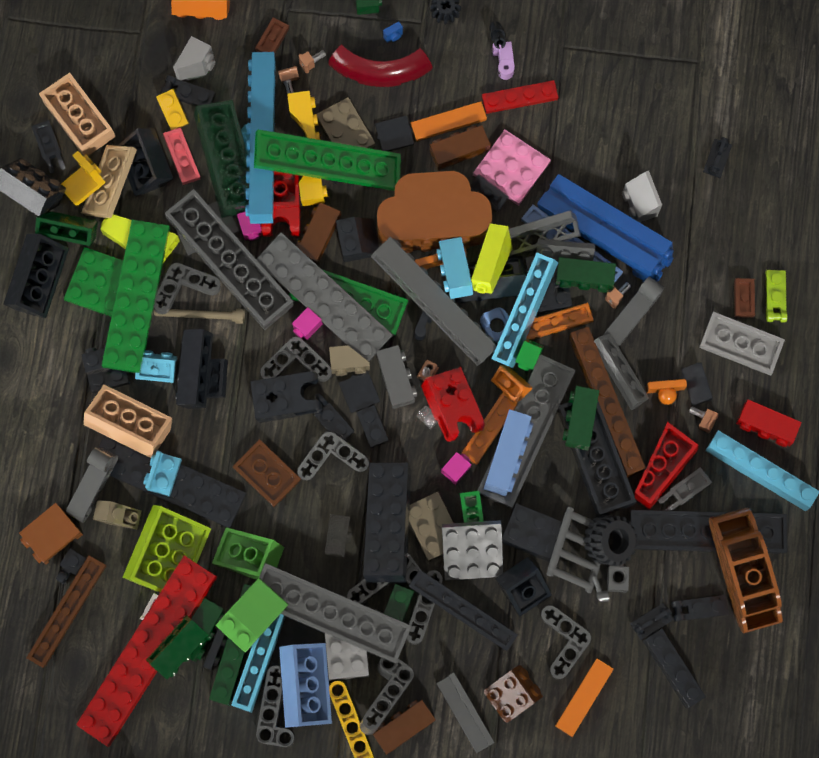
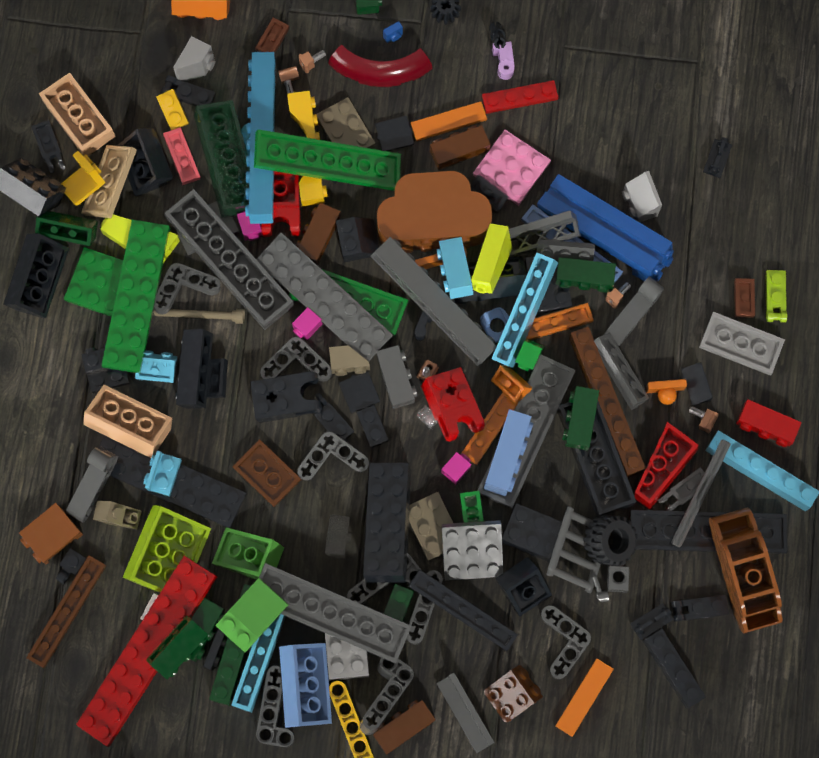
none -> dark grey axle [671,440,731,547]

